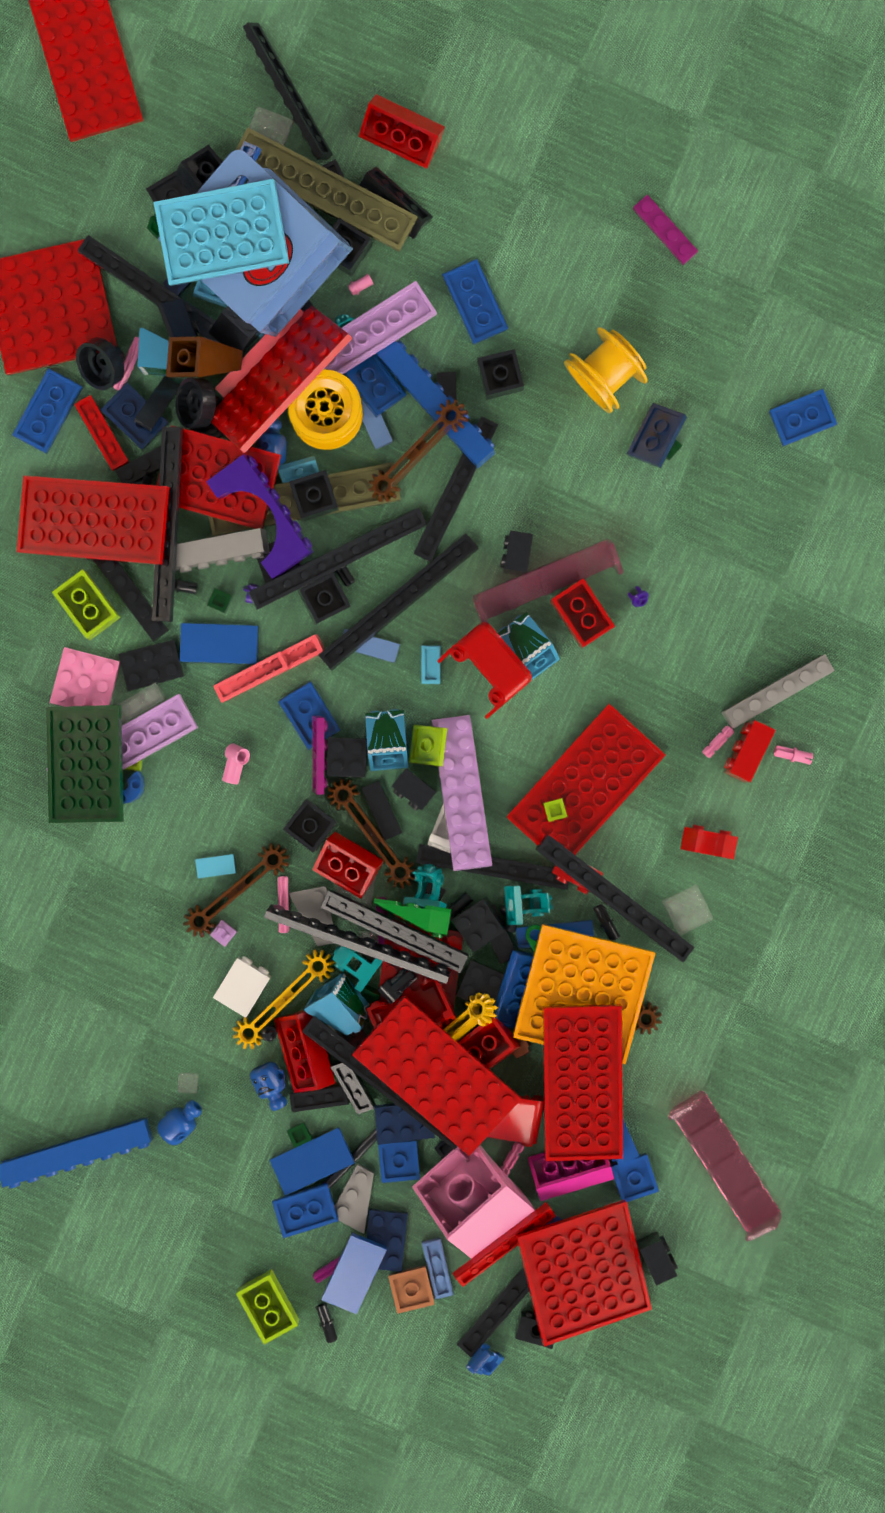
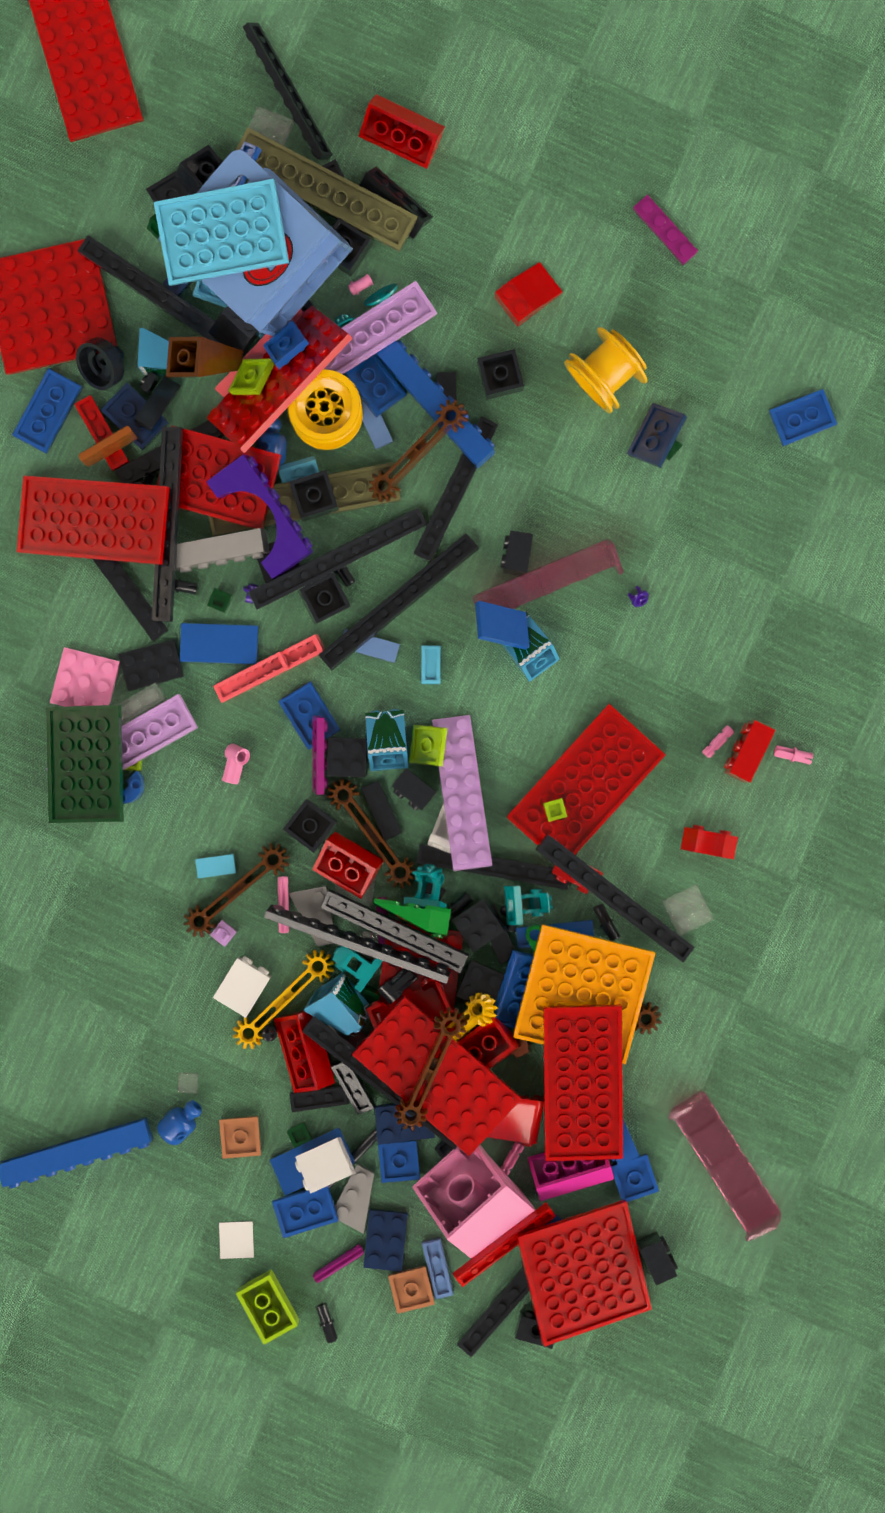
lime brick [52,569,121,640] -> none
bright pink axle [113,337,139,391] -> none
black slope [158,299,200,337] -> none
black piece [175,377,222,429] -> none
blue piece [250,1062,287,1111] -> none
tile [321,1232,387,1314] -> none
red windscreen [437,622,532,719] -> none
blue tile [442,259,508,345] -> none
blue cylinder [466,1343,505,1376] -> none
red brick [550,578,615,649] -> none
light grey brick [722,654,835,728] -> none
none -> dark orange tile [78,426,138,468]
none -> black plate [140,372,160,396]
none -> nougat plate [219,1116,262,1159]
none -> white sticker [219,1221,254,1259]
none -> lime tile [228,359,274,395]
none -> blue plate [263,320,309,369]
none -> white panel [295,1137,356,1193]
none -> teal dish [364,283,398,306]
none -> reddish brown arm [394,1007,467,1131]
none -> blue tile [475,601,529,650]
none -> red slope [494,262,563,328]

